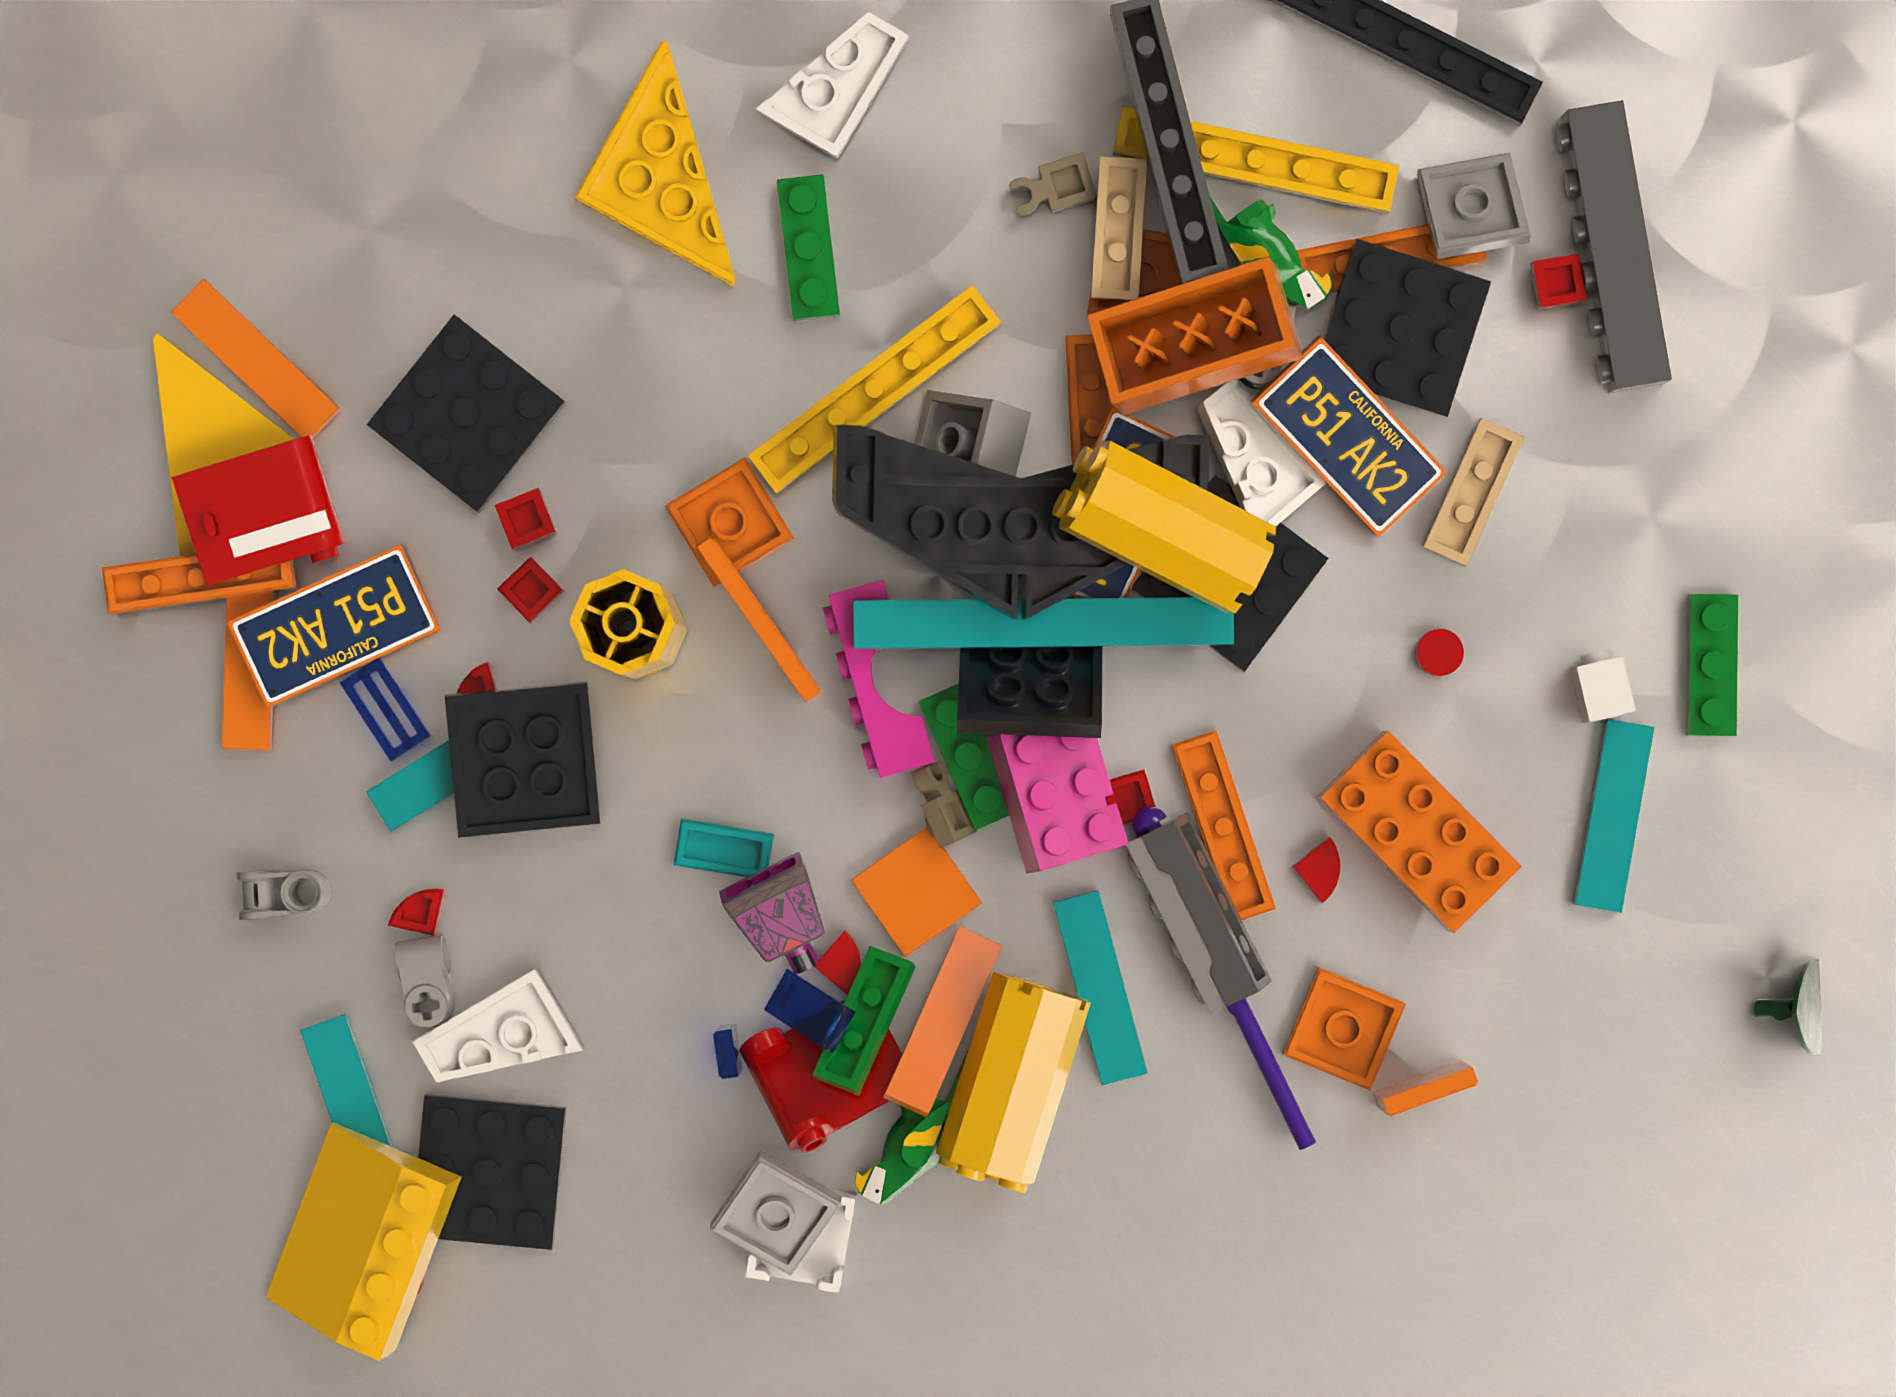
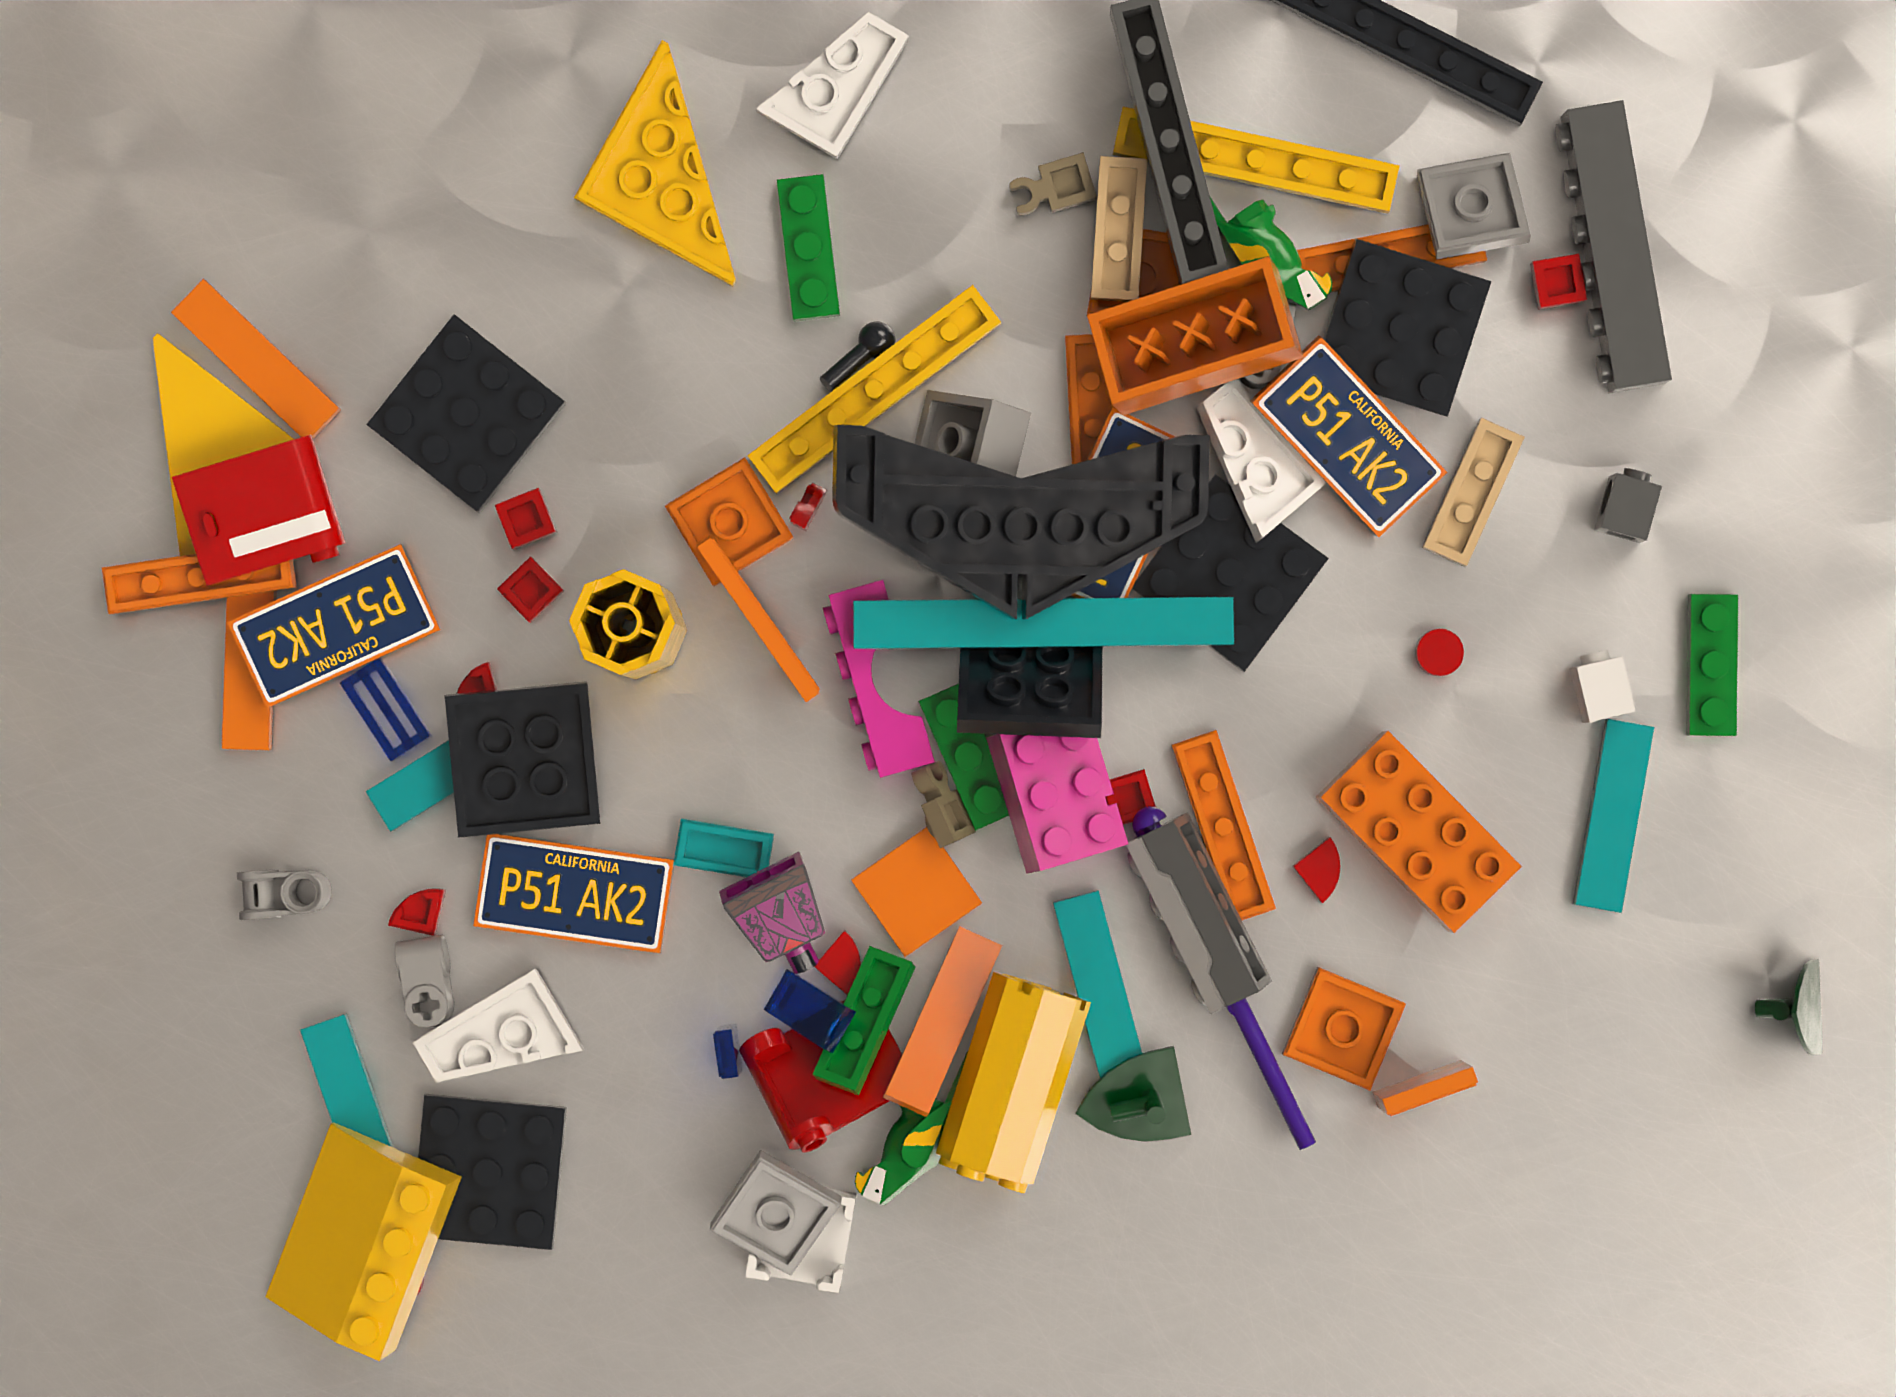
yellow brick [1052,441,1276,613] -> none
none -> tile [473,834,674,953]
none -> red tile [789,483,828,531]
none -> black bar [820,321,896,392]
none -> dark green shield [1075,1046,1192,1142]
none -> dark grey brick [1594,468,1662,543]

